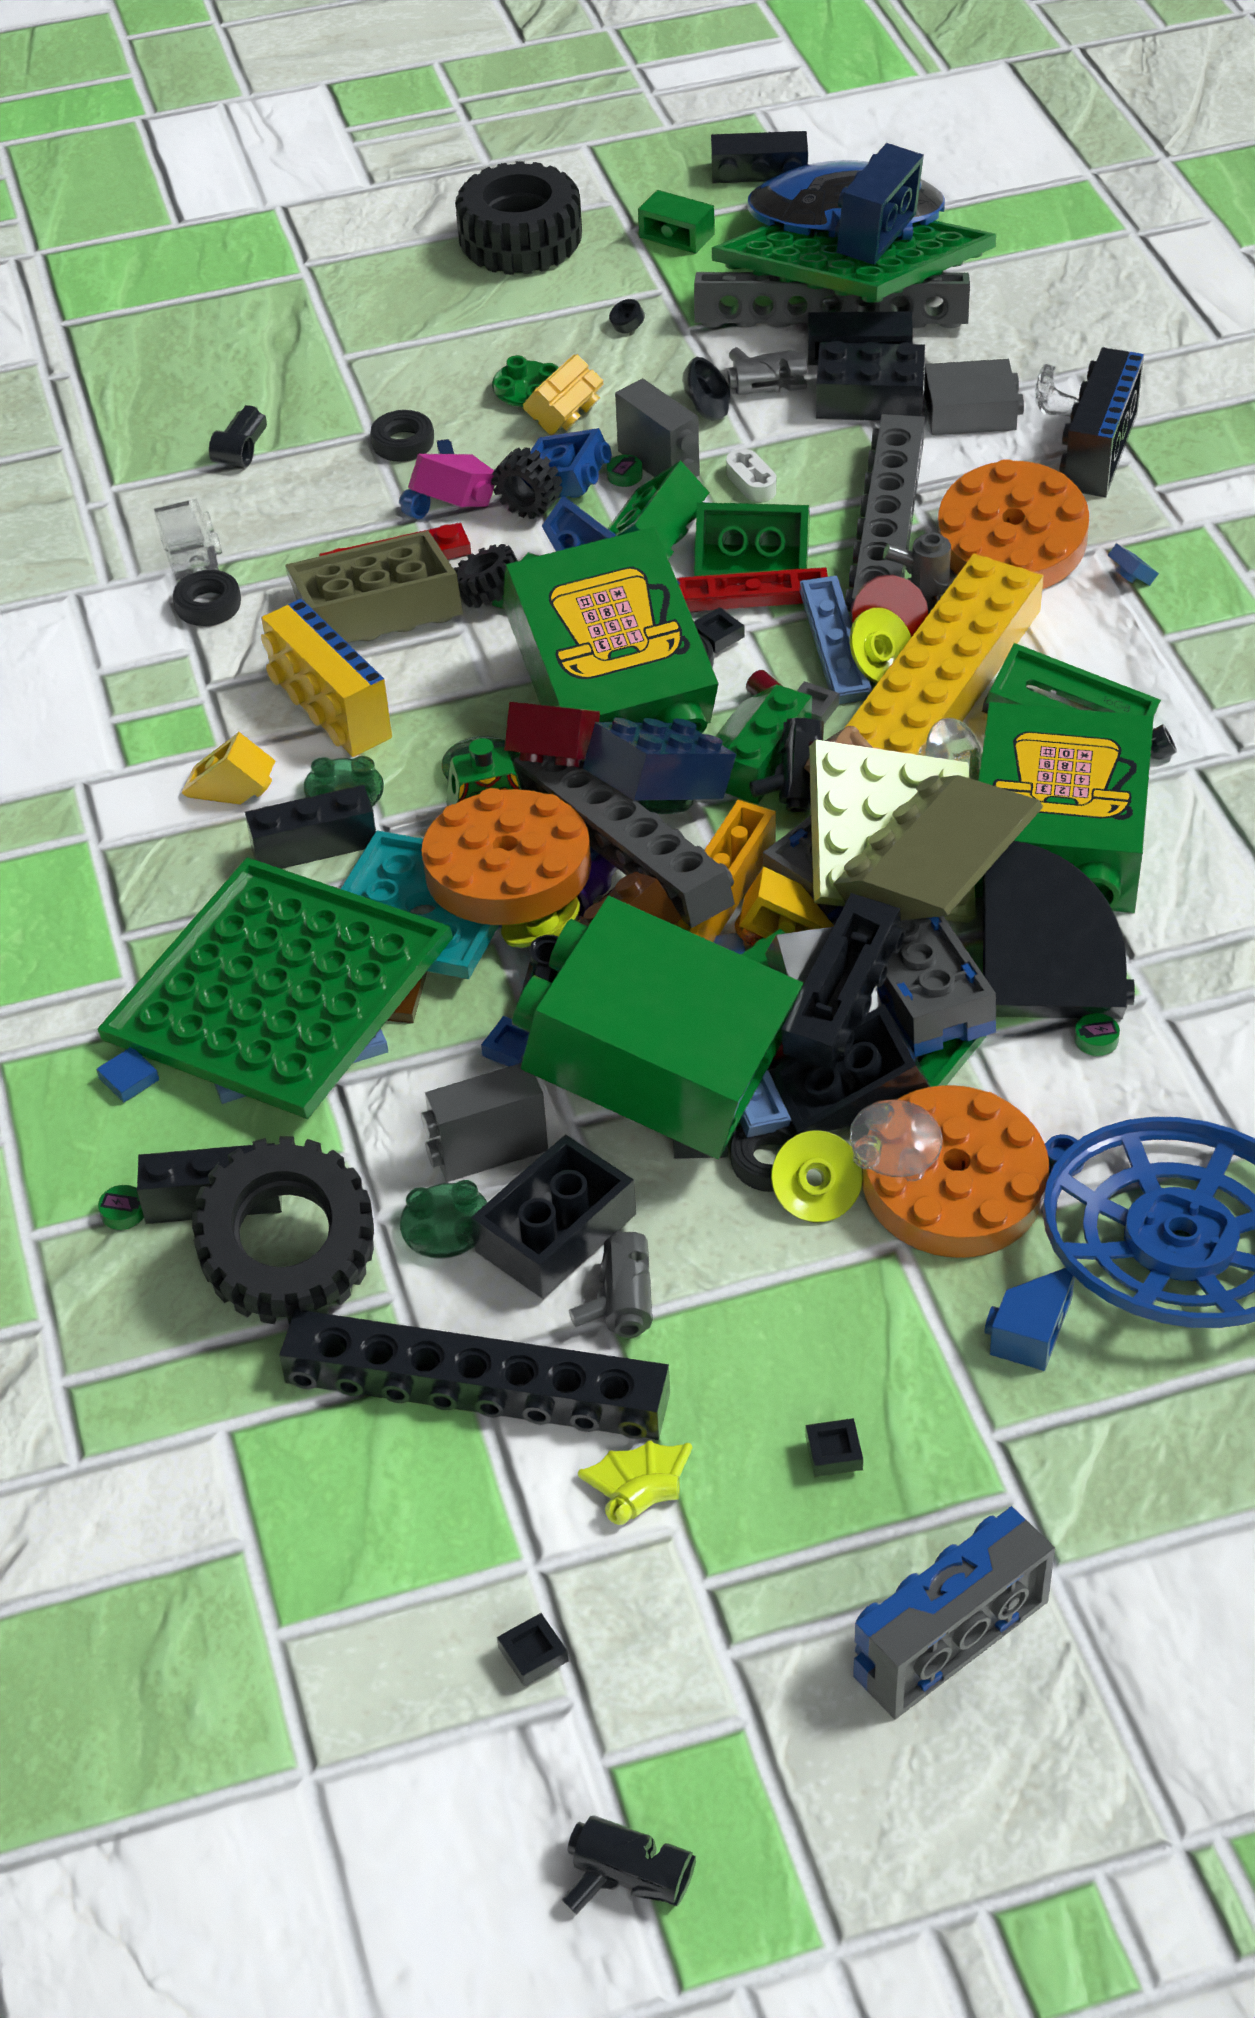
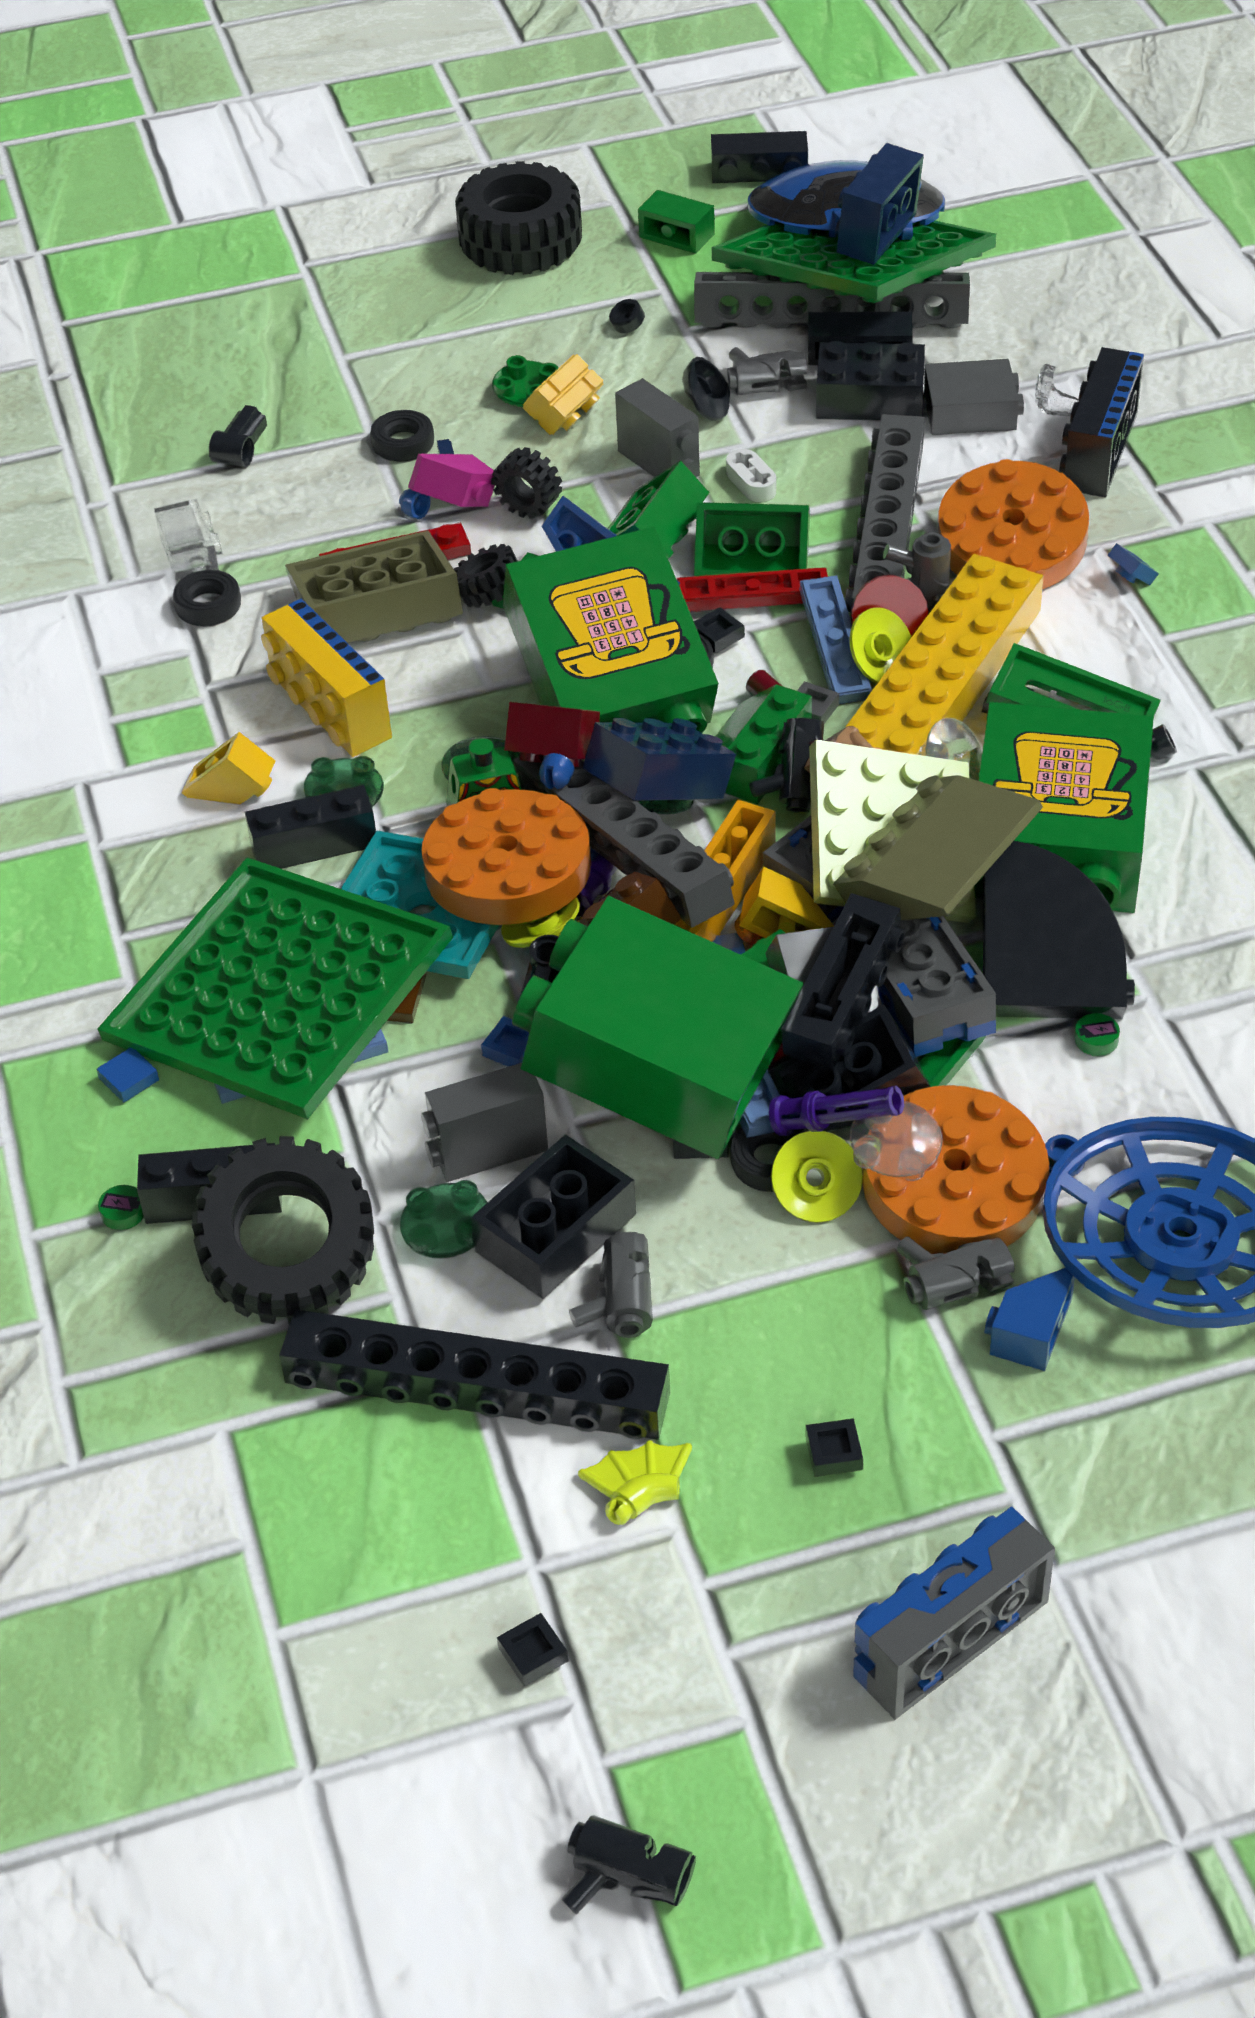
blue plate [521,428,612,498] -> none
green tile [607,455,643,487] -> none
none -> blue hinge [539,753,575,789]
none -> dark purple pin [768,1086,904,1136]
none -> dark grey piece [897,1237,1015,1310]

